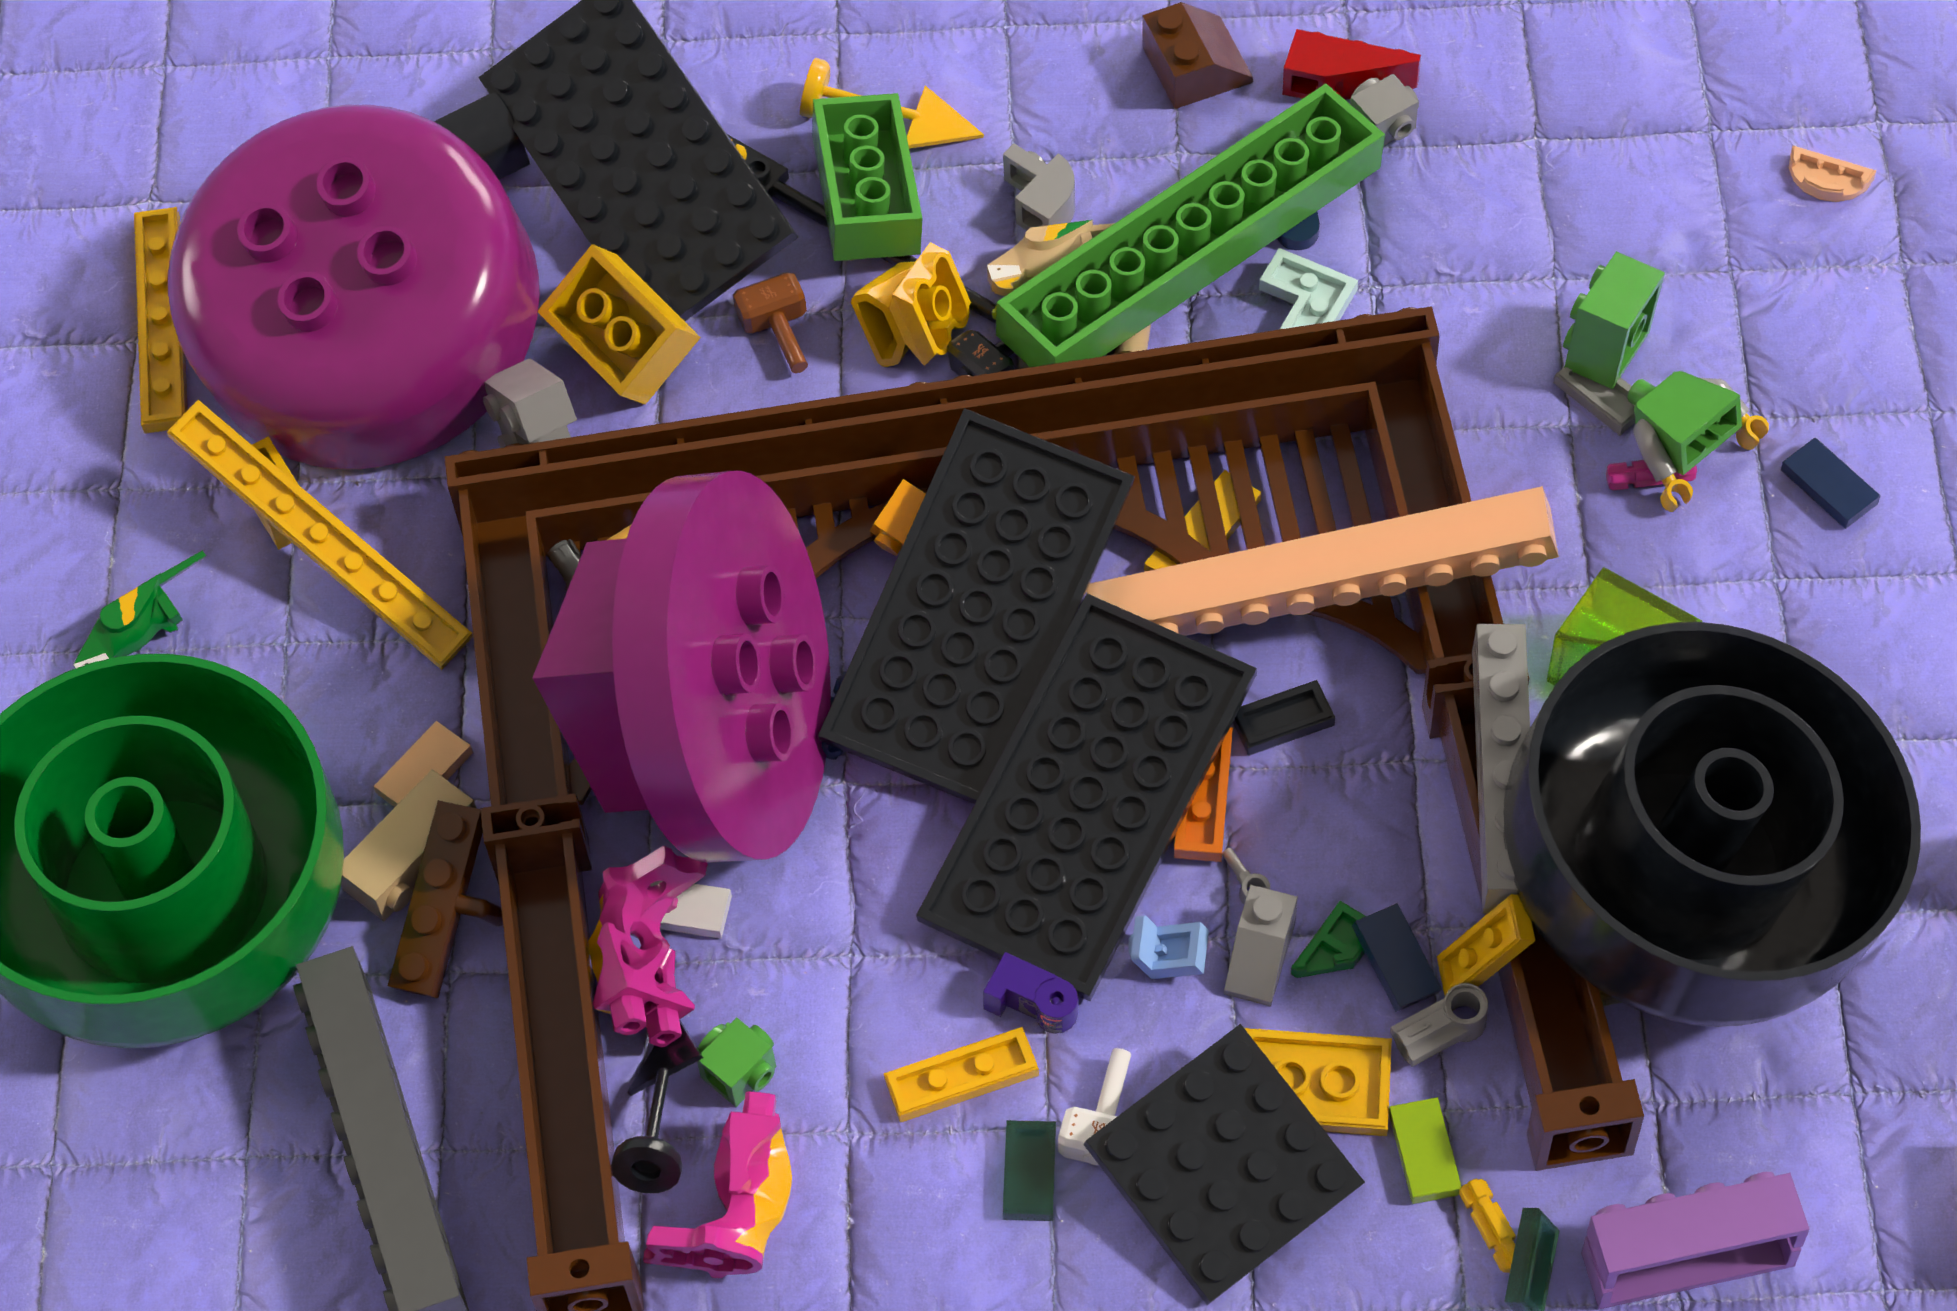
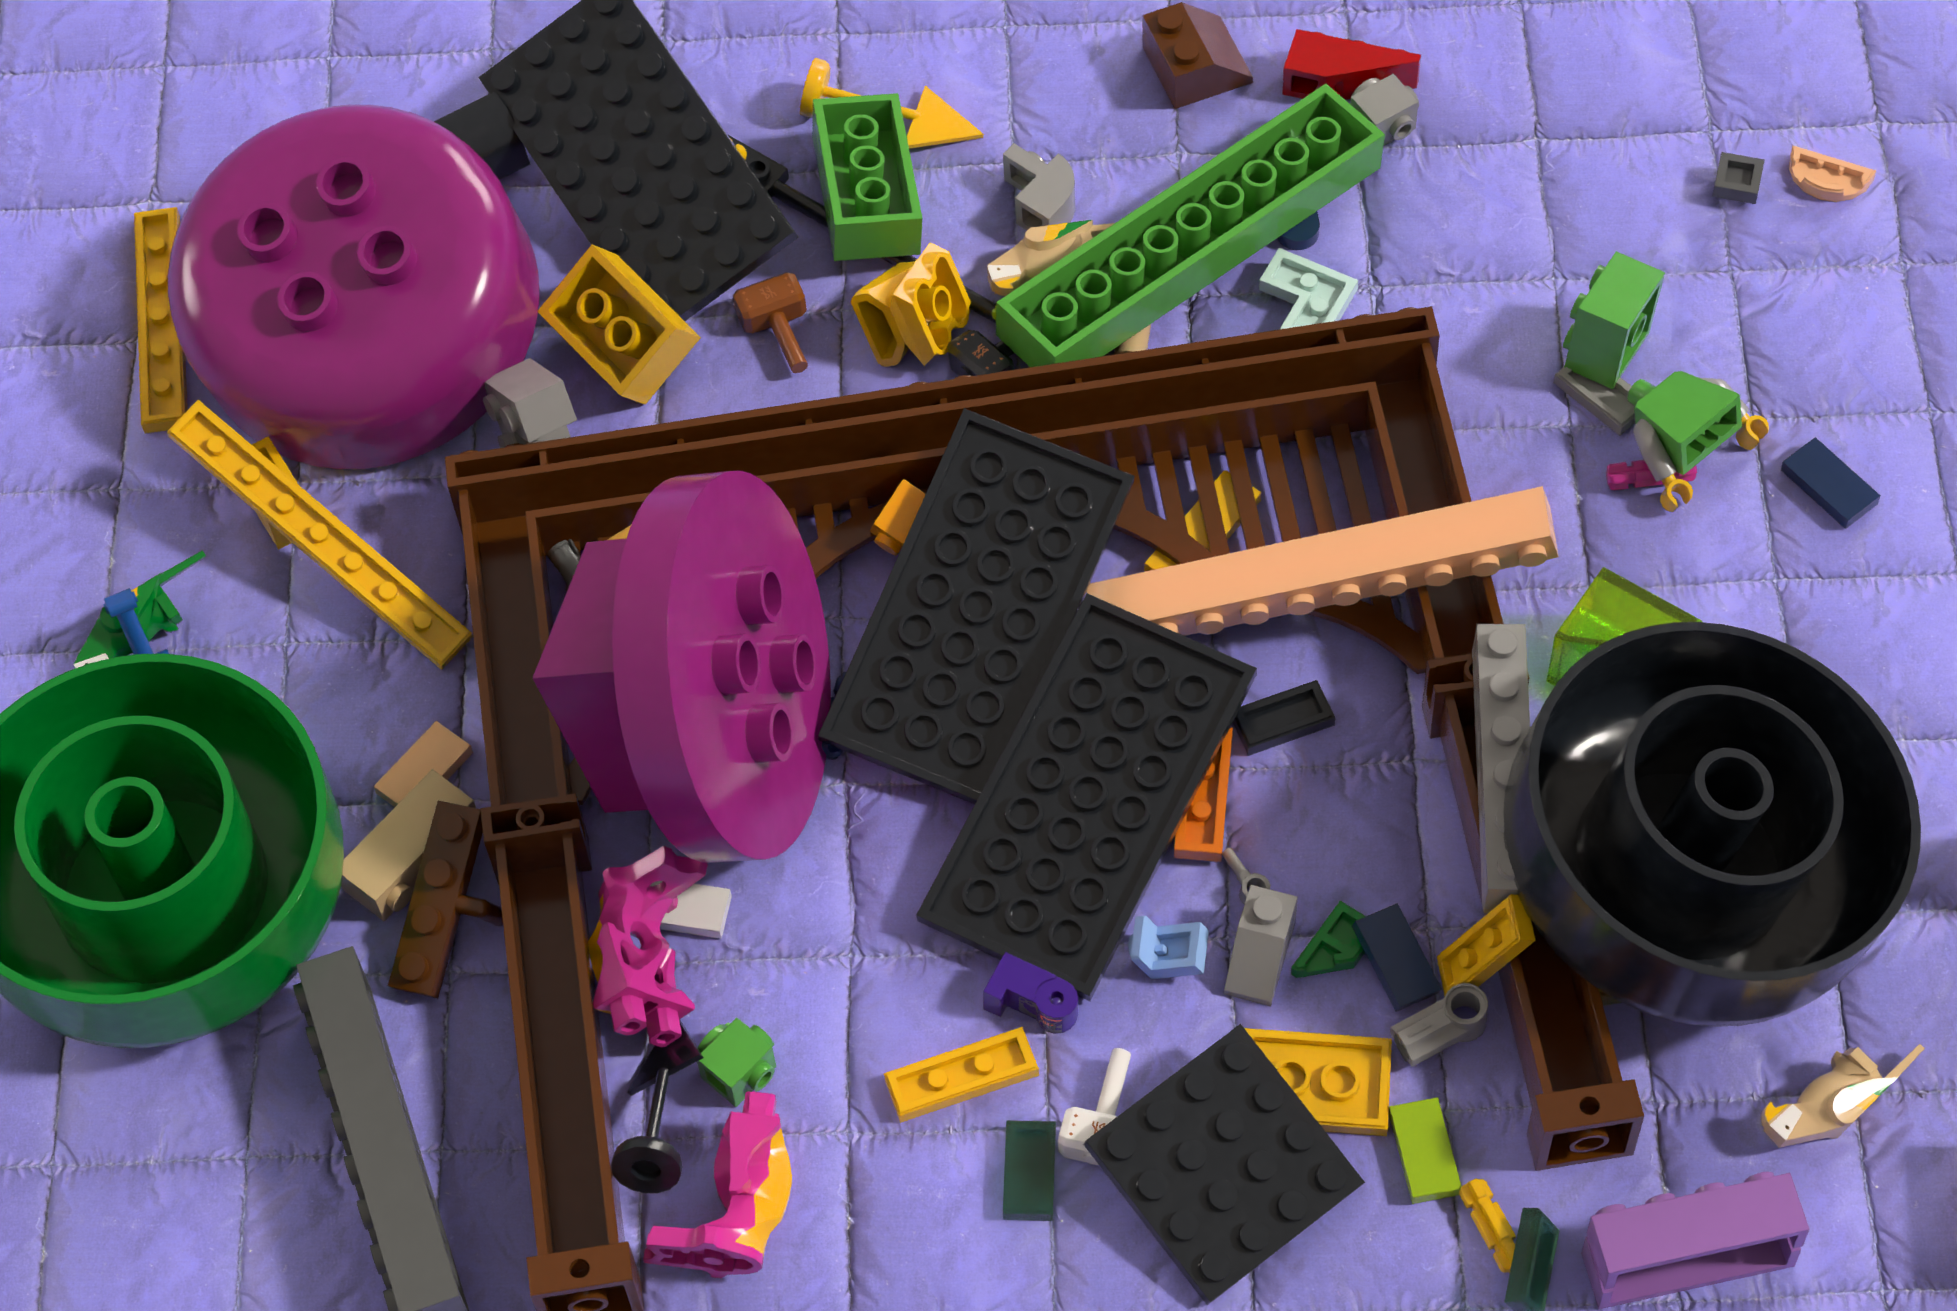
none -> blue piece [103,588,169,655]
none -> dark grey plate [1712,152,1765,204]
none -> tan animal [1761,1044,1925,1148]

